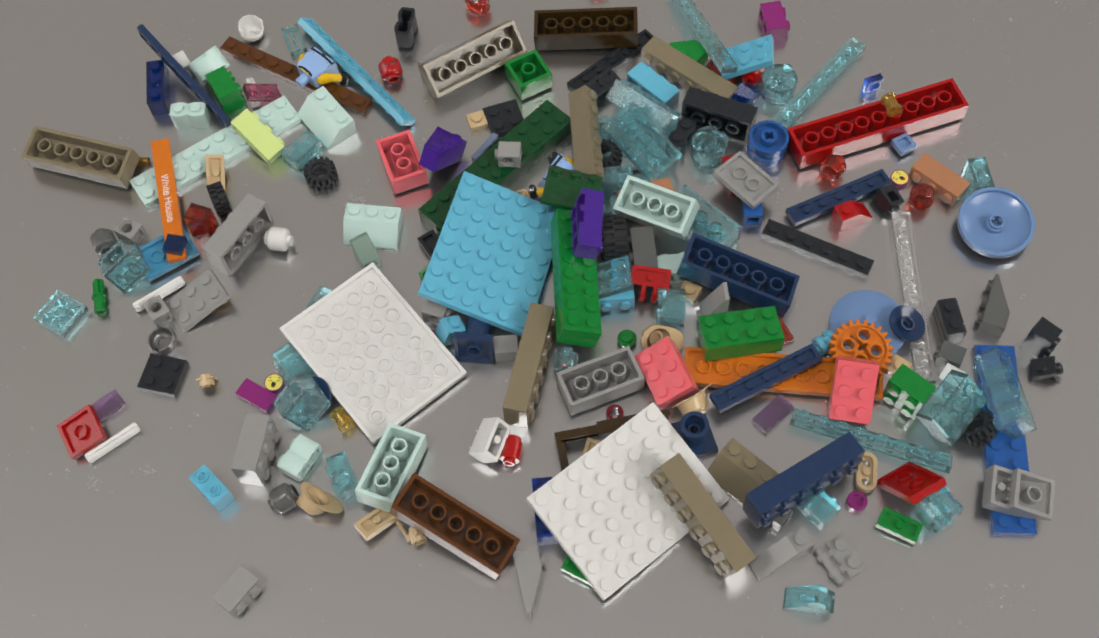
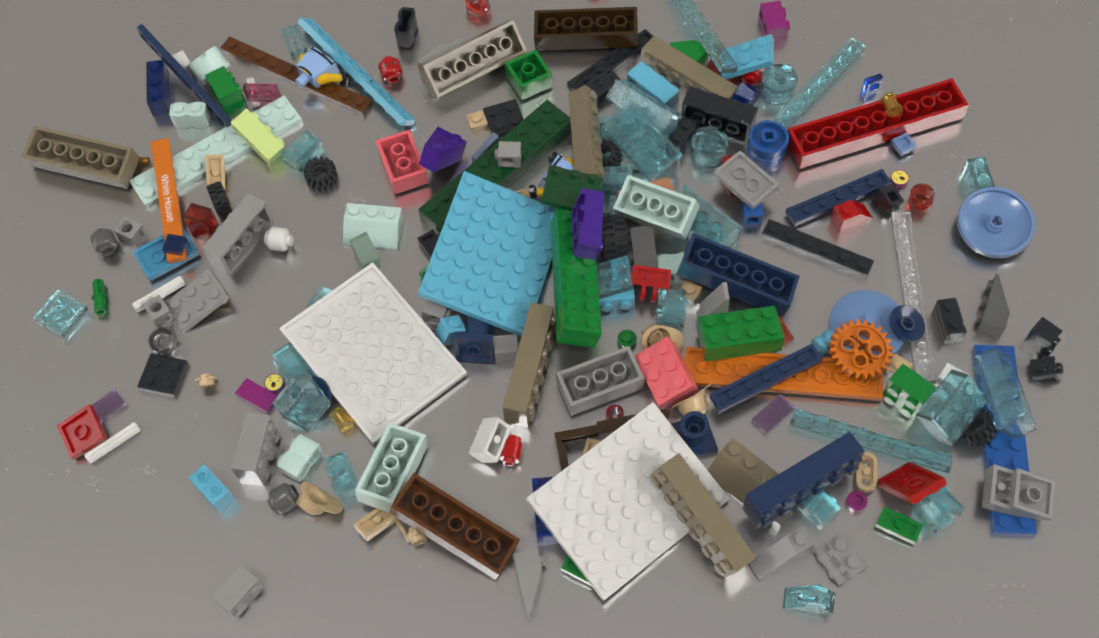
clear light blue slope [97,239,151,294] -> none
white hair [238,15,264,42] -> none
light aqua slope [297,86,357,151] -> none
clear light blue head [552,347,579,372] -> none
clear red head [819,154,847,181] -> none
coral brick [827,355,880,424] -> none
nougat brick [909,153,971,207] -> none
dark grey brick [933,340,967,369] -> none

